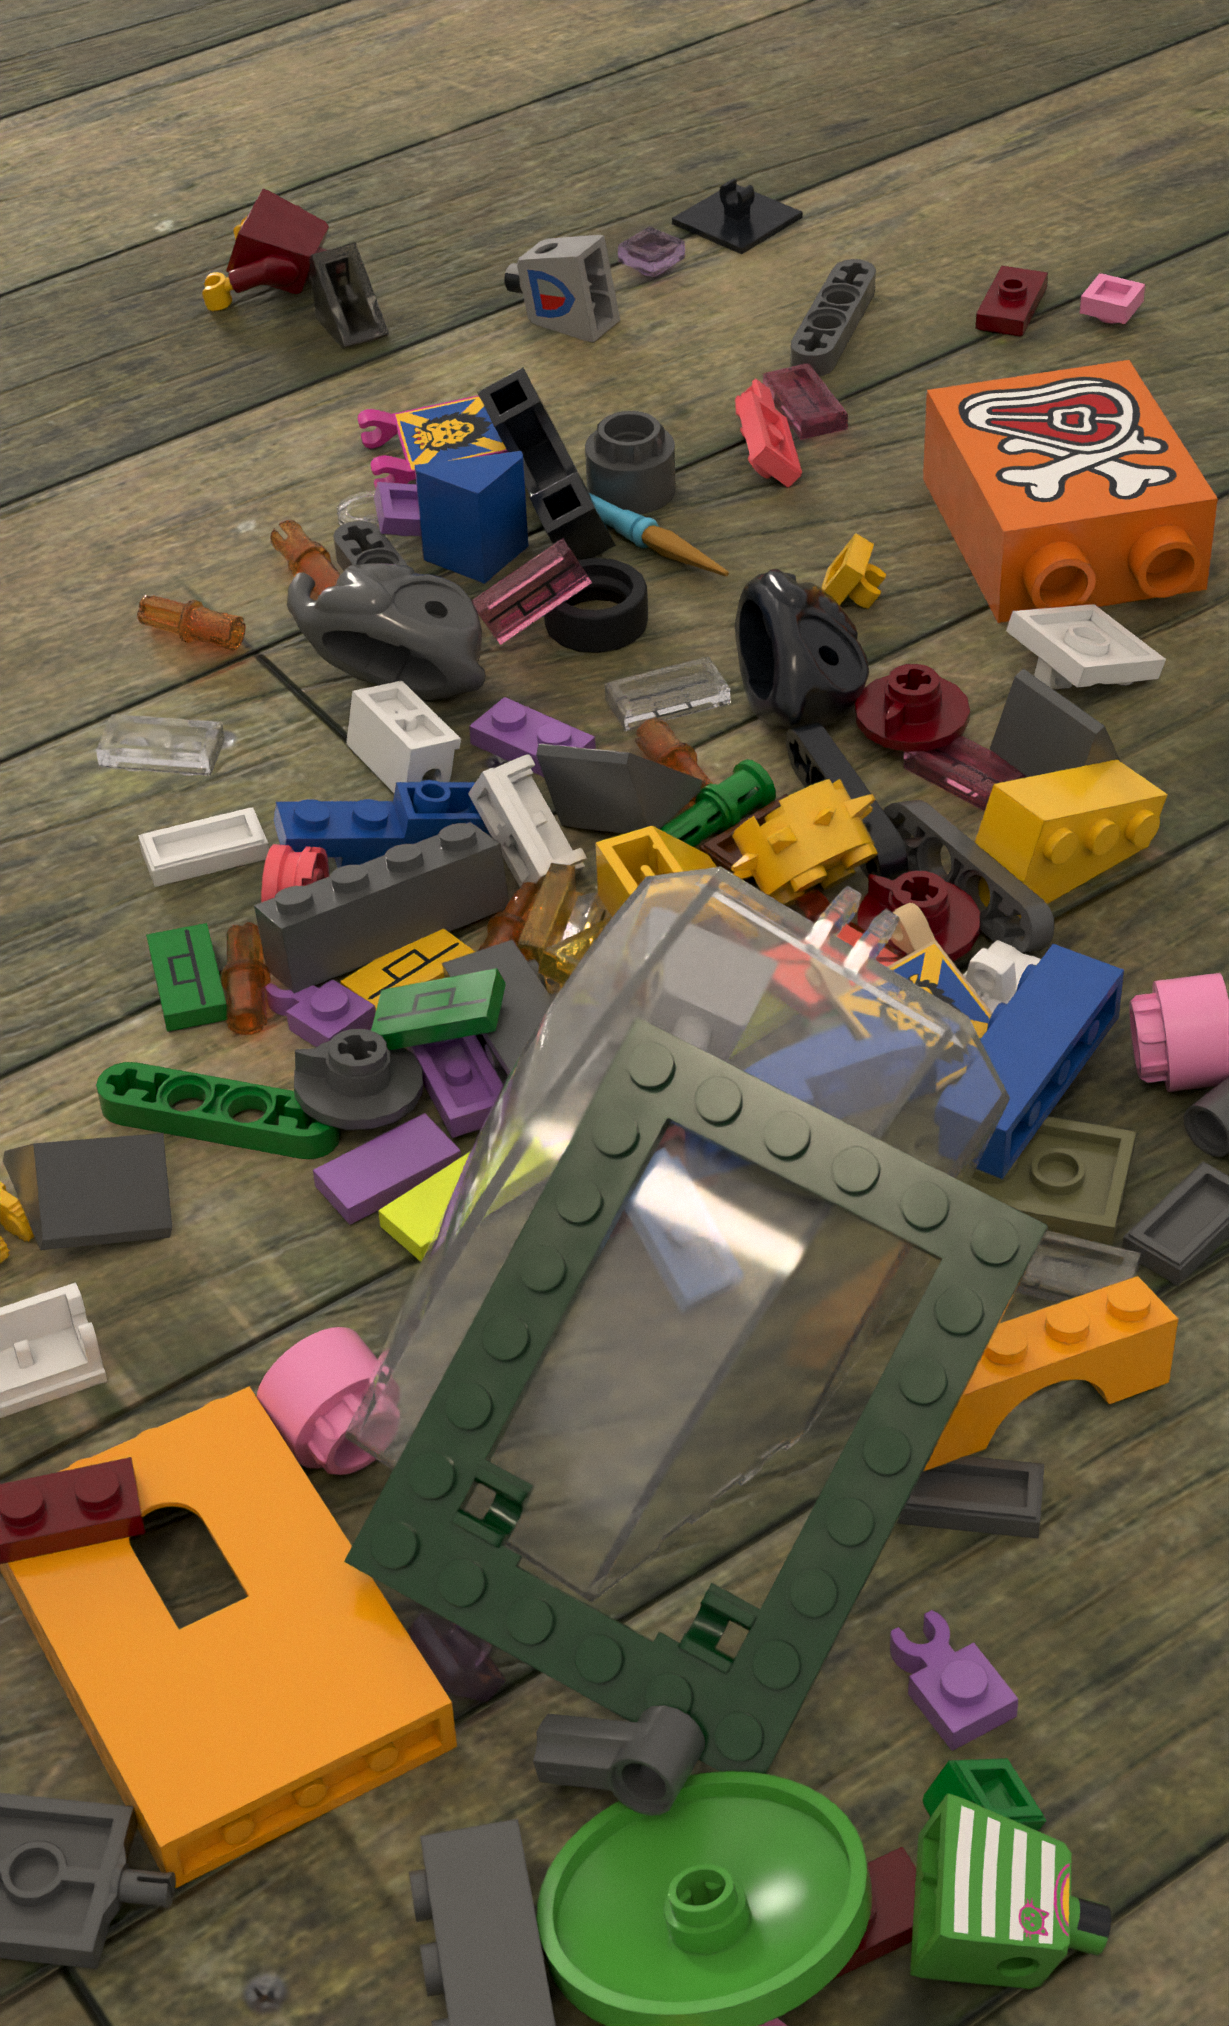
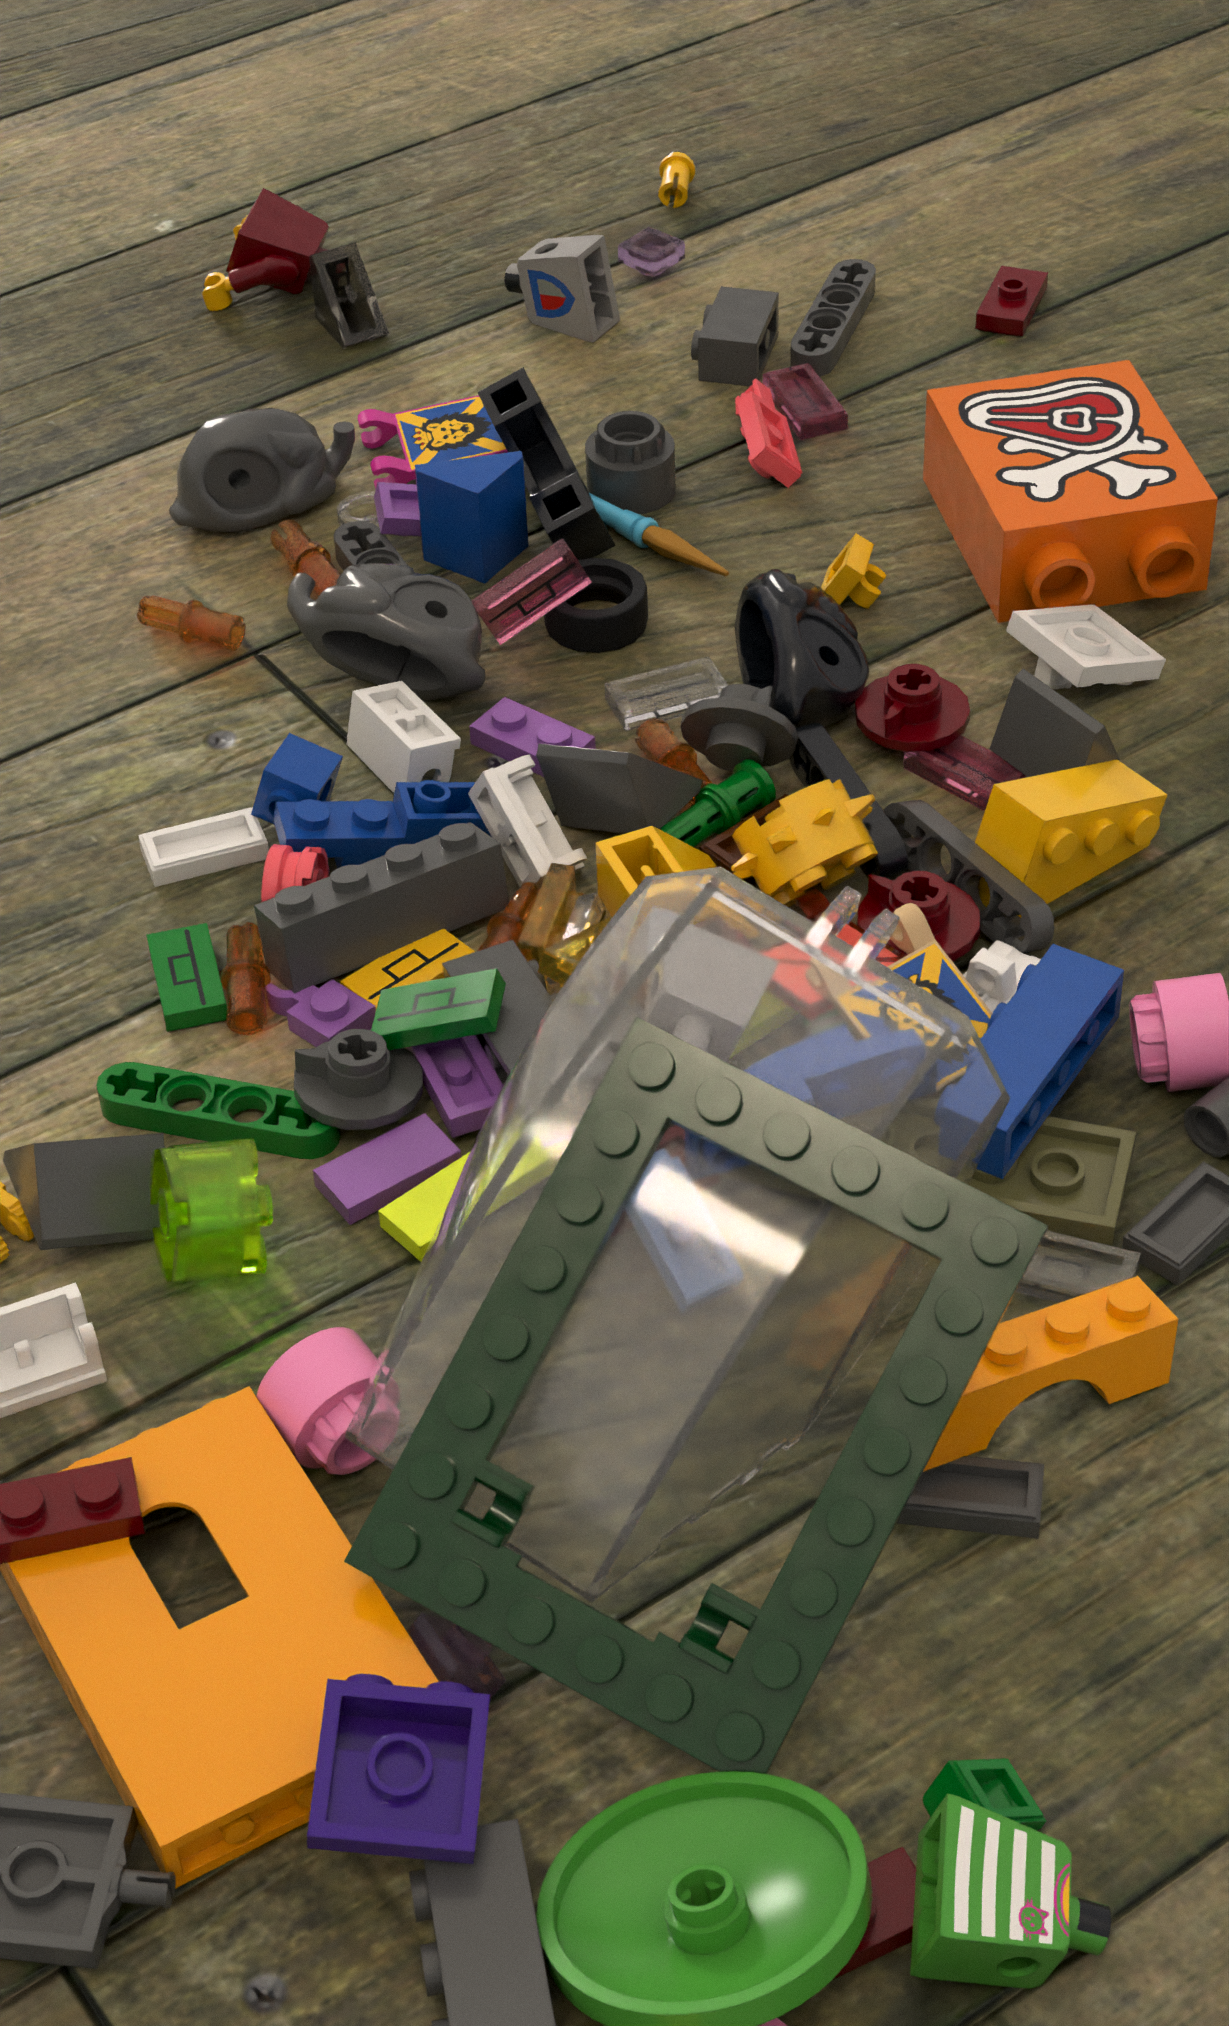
clear plate [96,714,225,776] -> none
dark grey piece [533,1705,705,1816] -> none
black piece [672,178,802,254] -> none
medium lavender plate [890,1610,1019,1751] -> none
bright pink plate [1080,273,1145,324] -> none
none -> clear neon green brick [149,1138,273,1283]
none -> dark grey piece [169,408,355,533]
none -> blue brick [251,733,343,824]
none -> dark purple plate [307,1674,490,1864]
none -> yellow pin [658,152,695,208]
none -> dark grey piece [680,684,797,772]
none -> dark grey brick [691,286,779,386]

